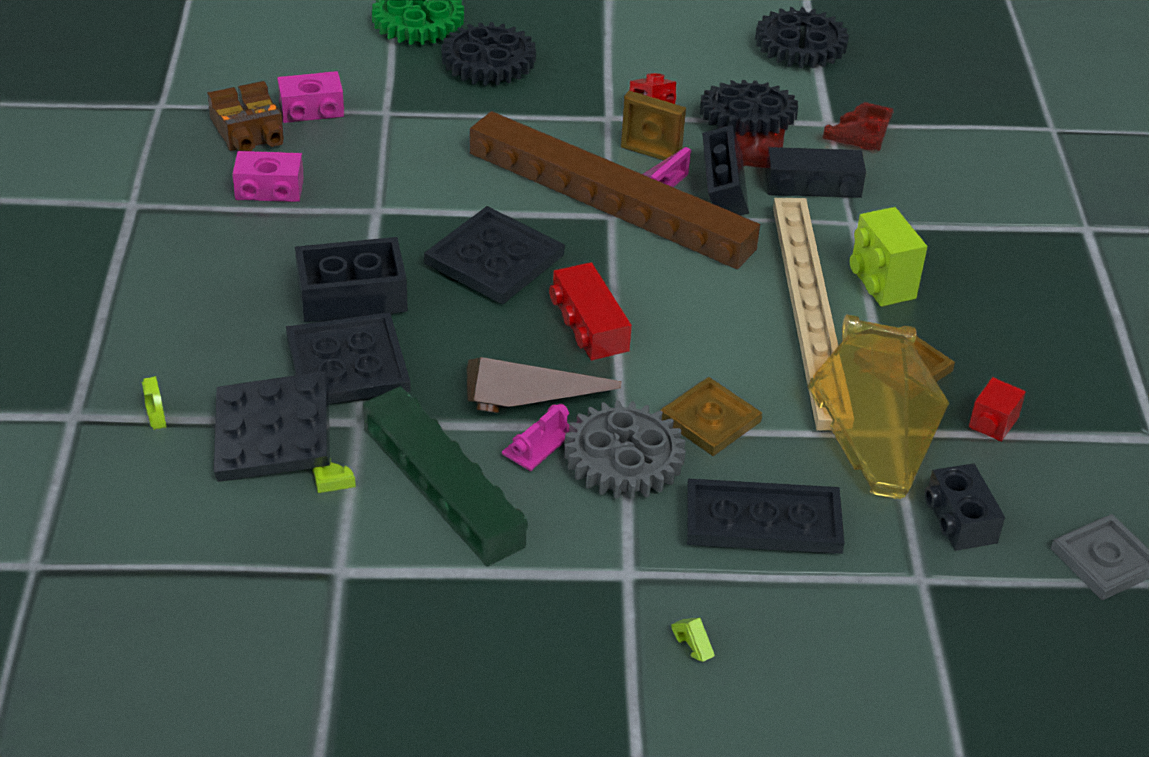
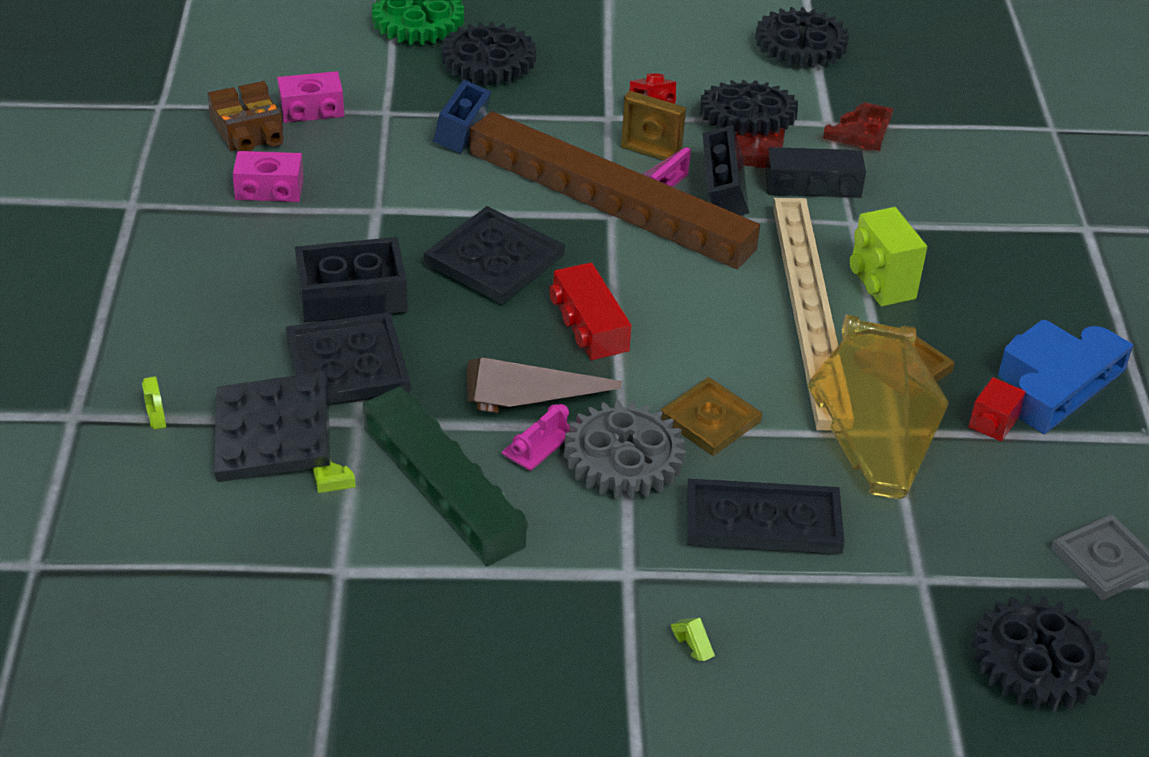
black brick [925,463,1005,551] -> none
none -> dark blue brick [433,80,491,154]
none -> black gear [972,595,1110,712]
none -> blue brick [998,320,1134,435]

